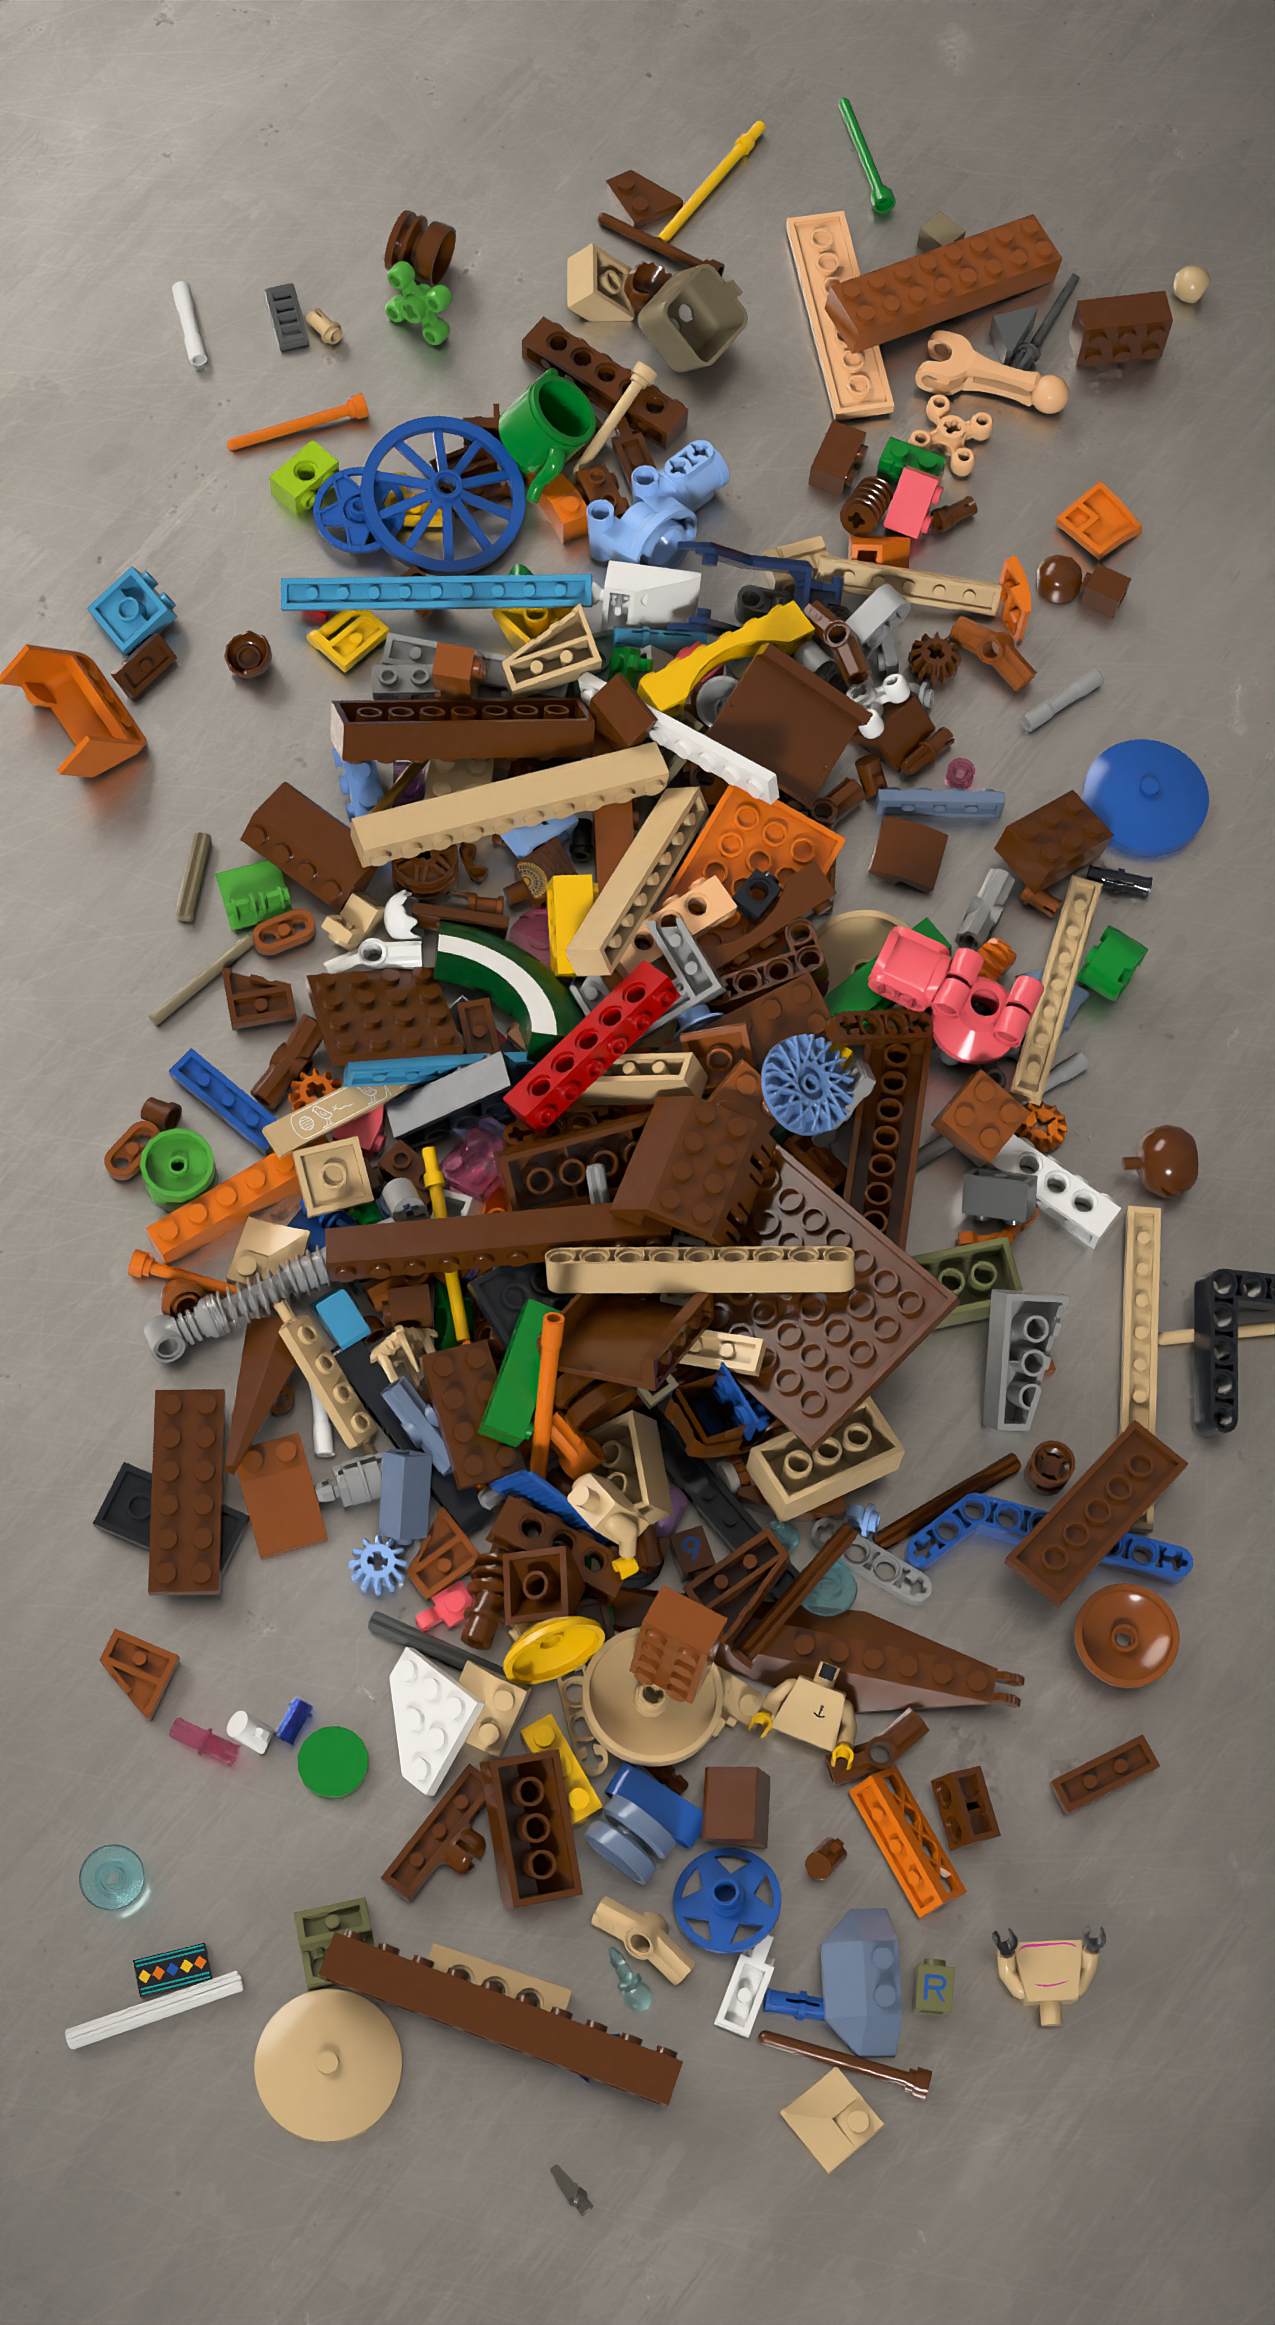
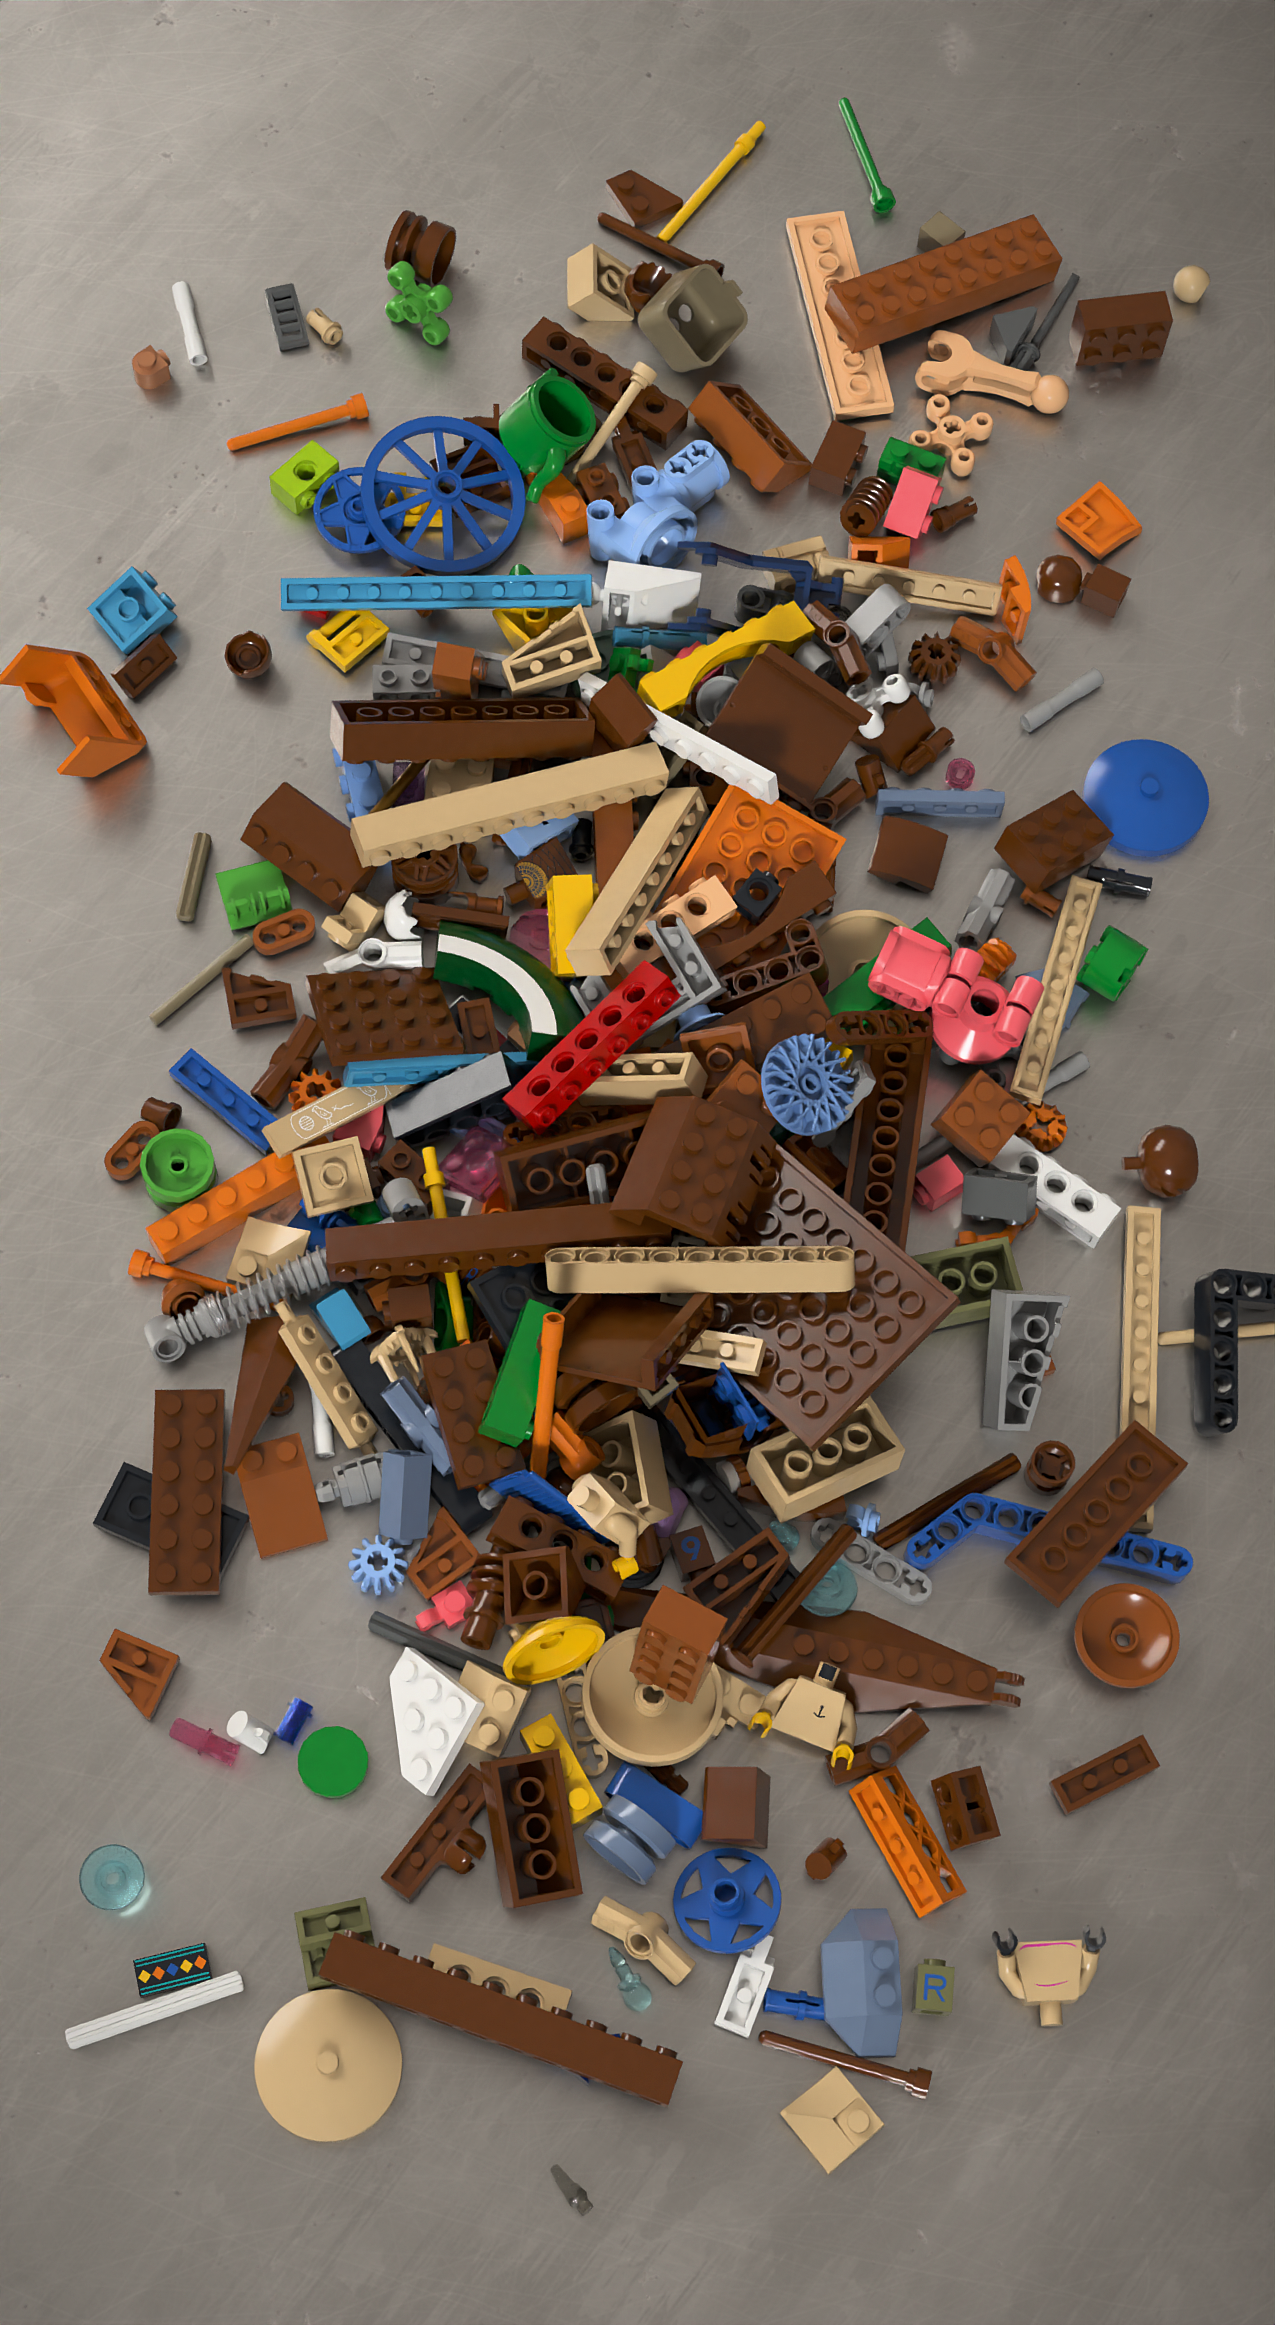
none -> nougat plate [132,345,171,389]
none -> dark orange slope [688,381,812,493]
none -> coral brick [913,1154,964,1212]

